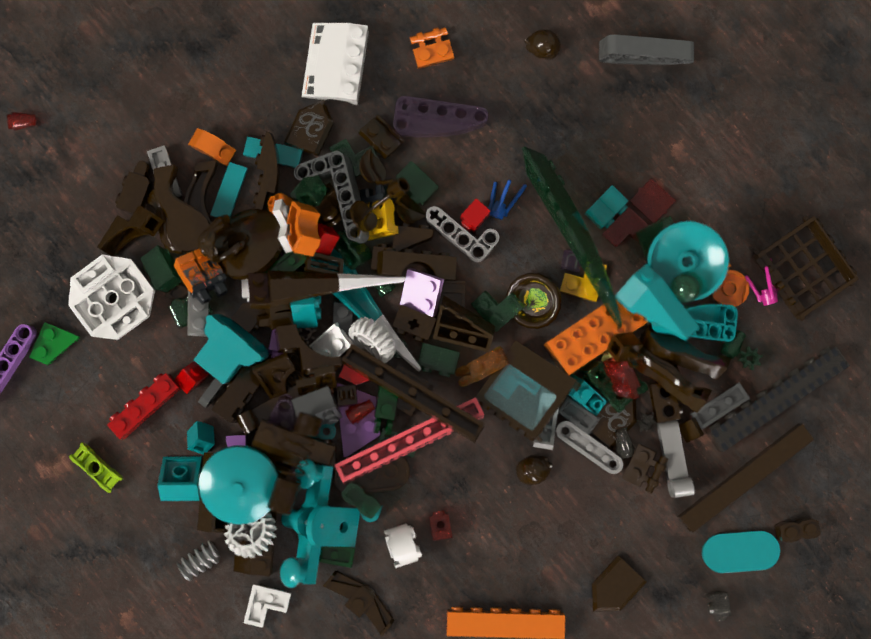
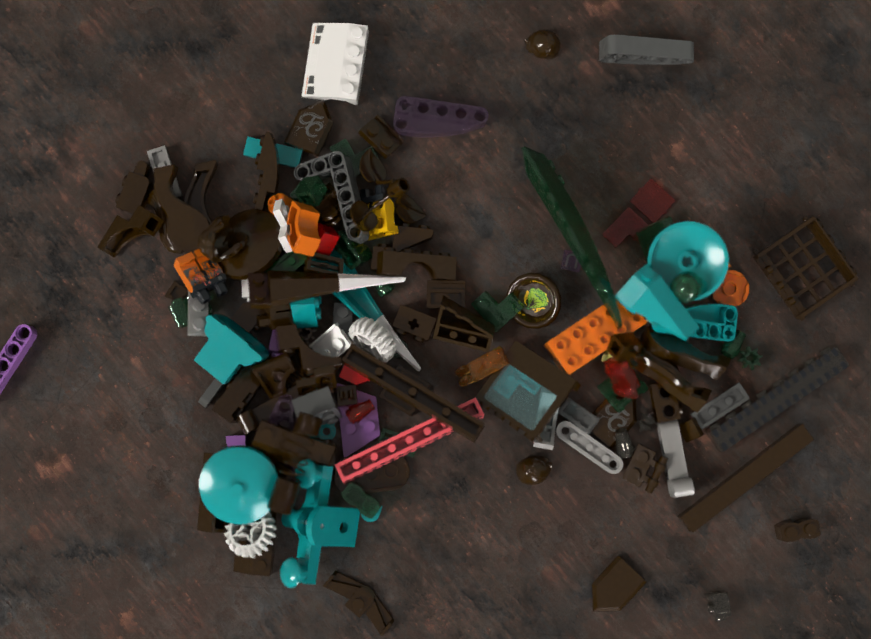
clear red cone [7,112,36,131] -> none
green wing [29,322,80,365] -> none
white piece [68,255,155,340] -> none
lime piece [69,442,123,493] -> none
red brick [107,373,181,440] -> none
clear green brick [140,245,182,293] -> none
teal slope [158,456,202,501] -> none
red slope [174,361,211,394] -> none
light grey piece [177,540,221,581] -> none
teal panel [187,421,215,455] -> none
orange brick [188,128,236,166] -> none
teal tile [210,162,248,218] -> none
white plate [244,584,291,628] -> none
dark green hinge [319,546,355,568] -> none
dark green hinge [373,386,398,435] -> none
white brick [384,523,422,568] -> none
clear green brick [395,161,439,206] -> none
plate [400,268,444,317] -> none
orange plate [409,27,454,69] -> none
clear green brick [418,343,460,378] -> none
light grey beam [426,206,499,263] -> none
clear red brick [429,510,452,541] -> none
orange brick [447,606,565,639] -> none
red brick [460,198,491,233] -> none
blue plant [488,179,527,220] -> none
yellow plate [559,260,607,302] -> none
teal slope [568,374,608,416] -> none
clear green brick [580,361,612,389] -> none
teal brick [584,185,629,229] -> none
teal tile [702,531,780,573] -> none
dark pink plant [745,258,778,306] -> none

